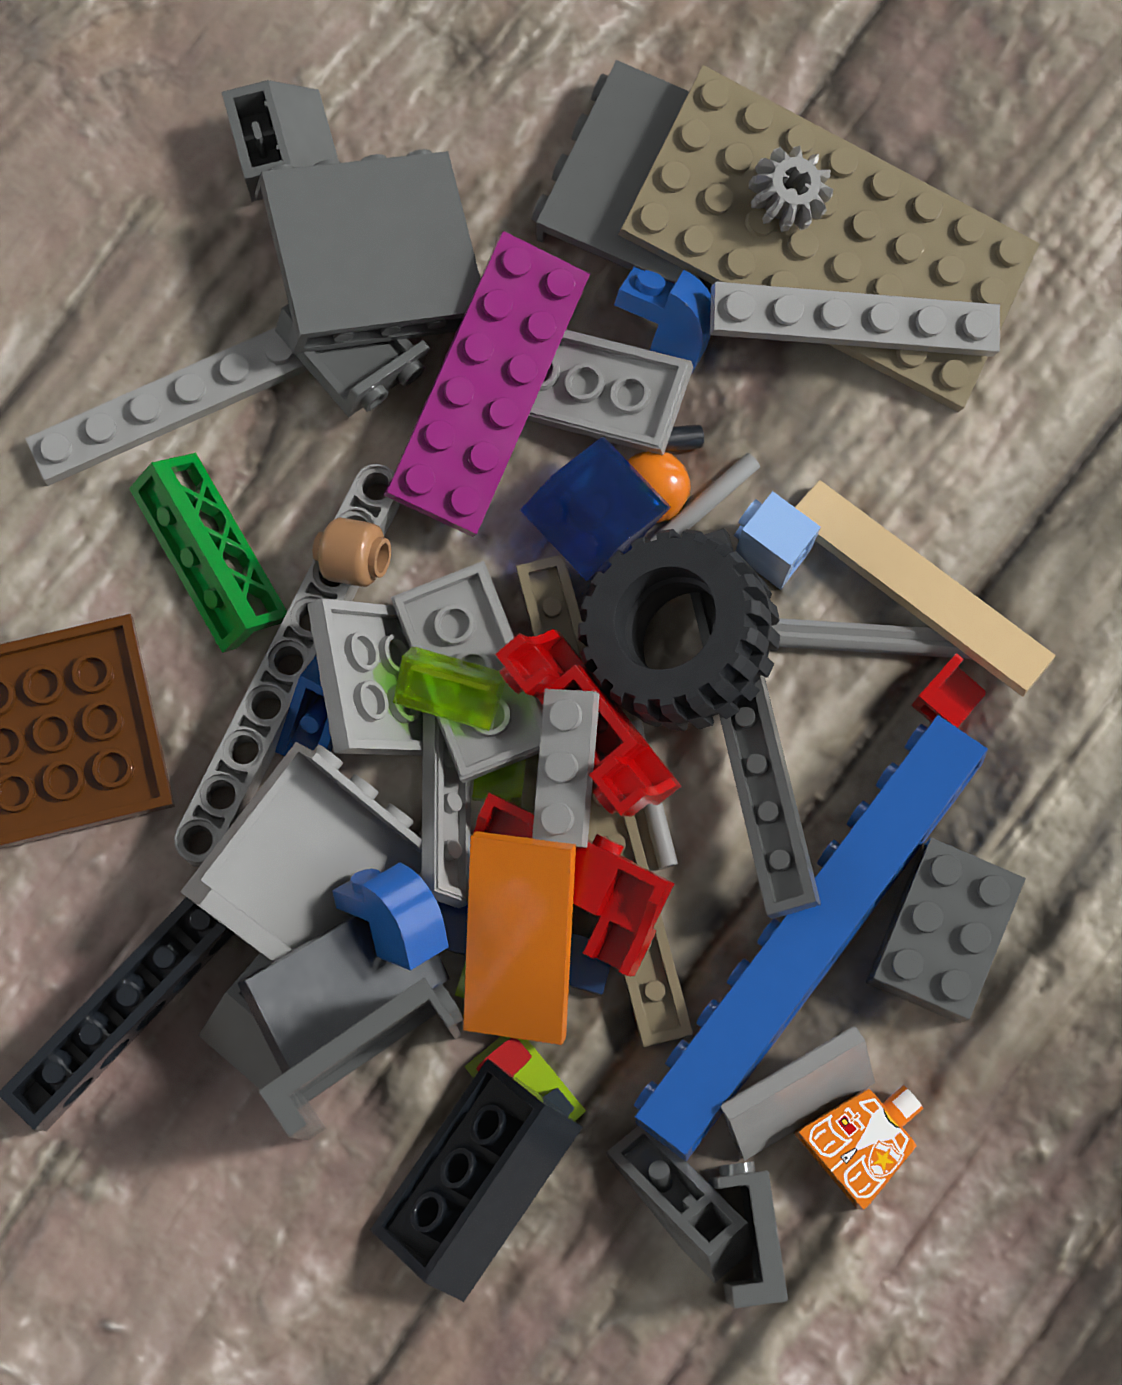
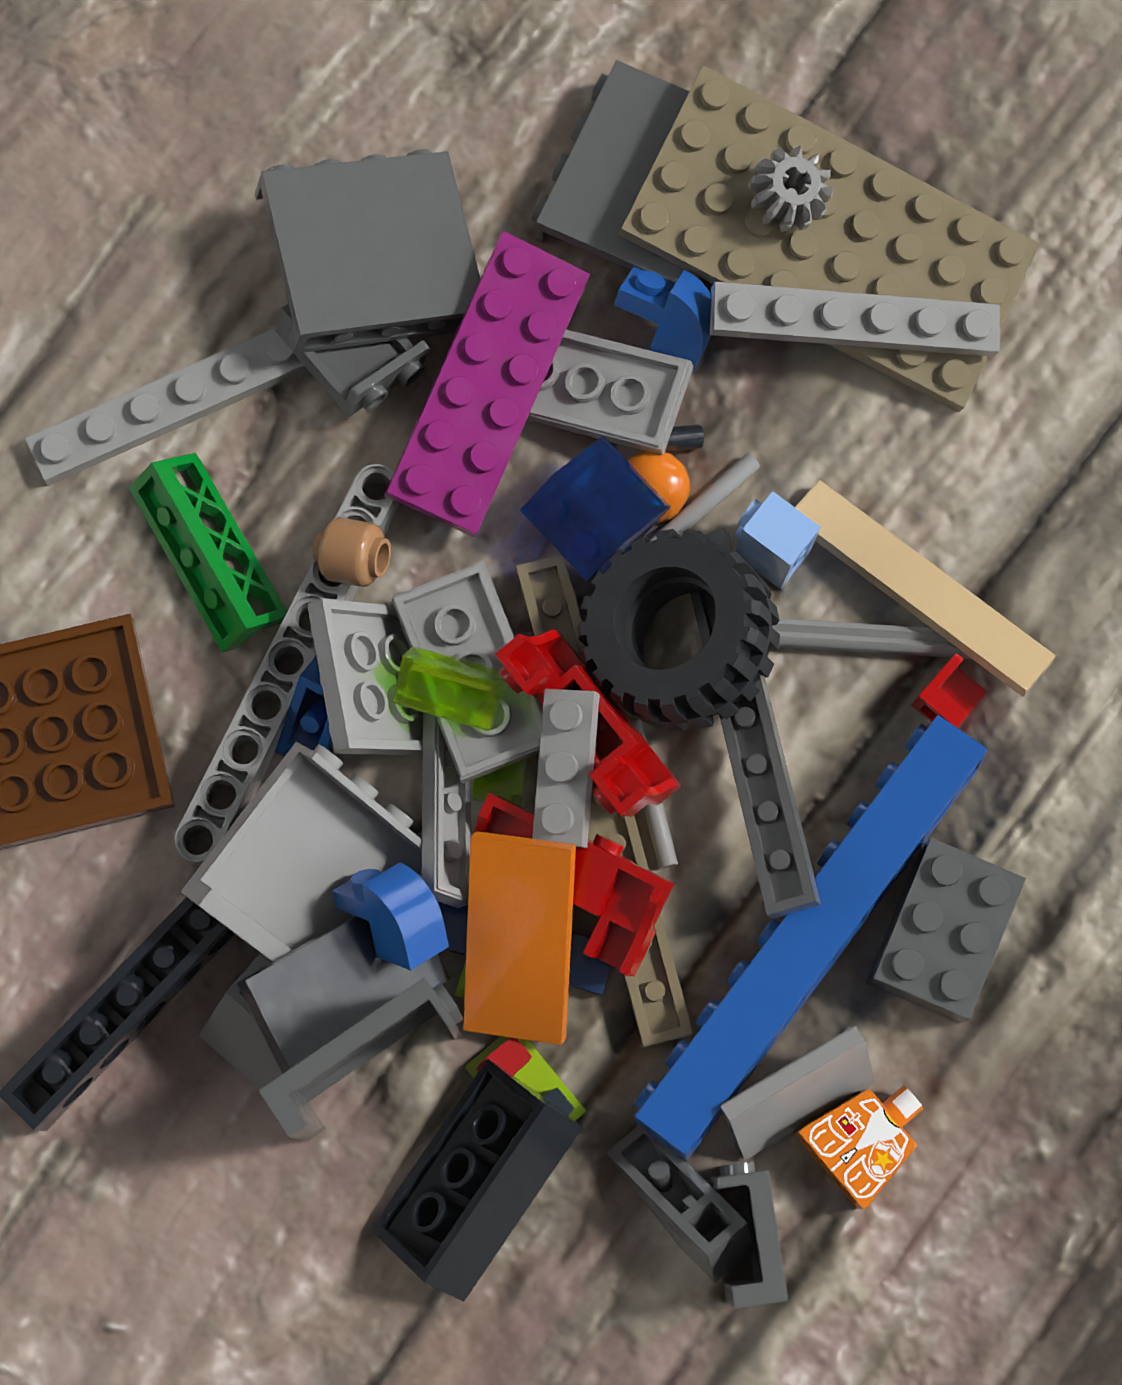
dark grey slope [222,80,338,202] -> none

